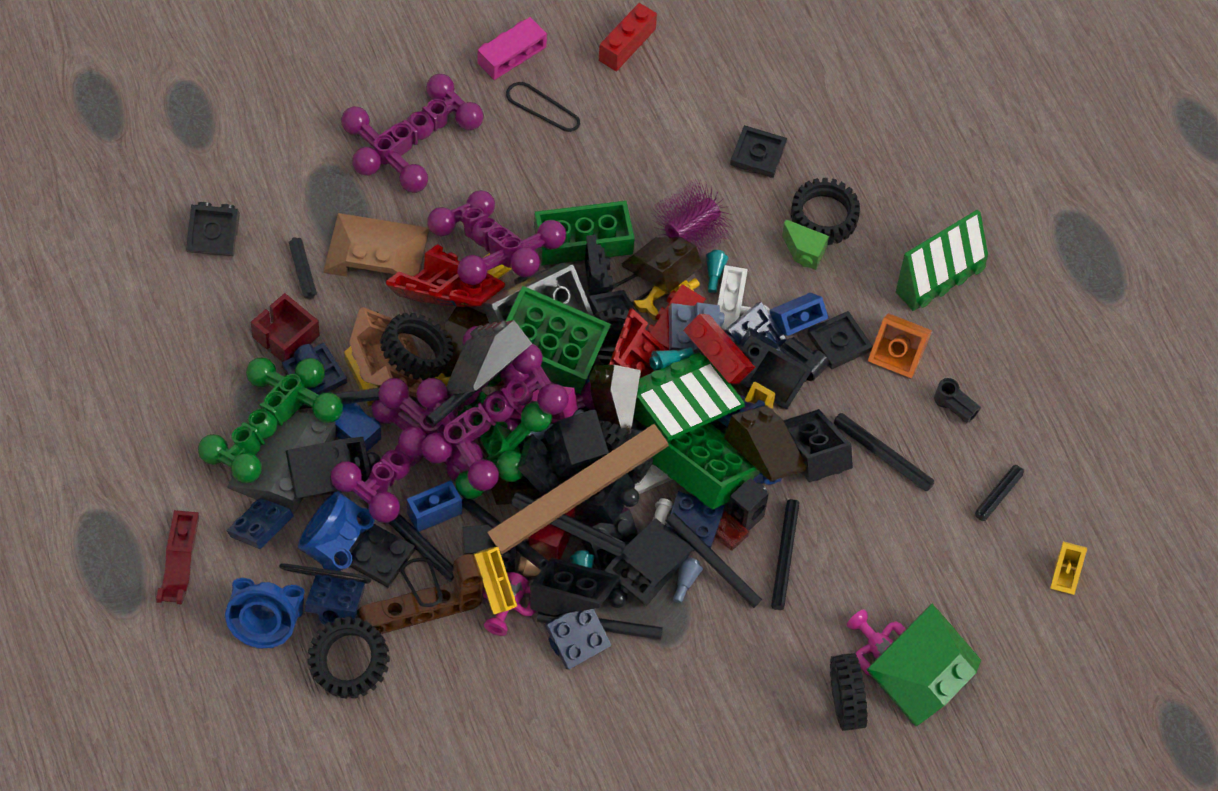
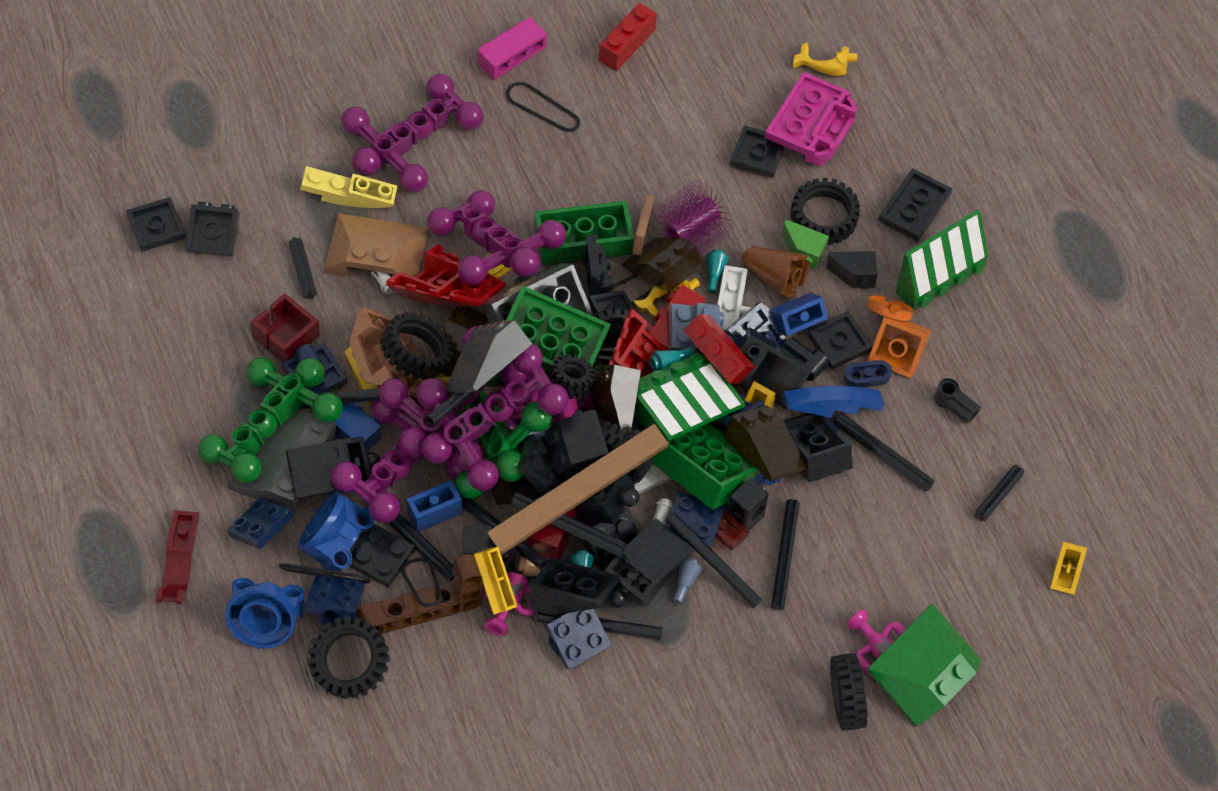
none -> black plate [126,197,186,252]
none -> light yellow slope [300,166,397,208]
none -> white pin [371,271,394,295]
none -> black tyre [548,354,596,399]
none -> medium nougat tile [633,194,655,255]
none -> dark orange cone [742,246,809,298]
none -> dark pink plate [764,72,857,166]
none -> blue slope [782,386,885,418]
none -> yellow animal [793,42,858,76]
none -> black slope [826,251,878,289]
none -> dark blue plate [844,360,892,387]
none -> orange tile [866,295,913,321]
none -> black plate [878,168,952,241]

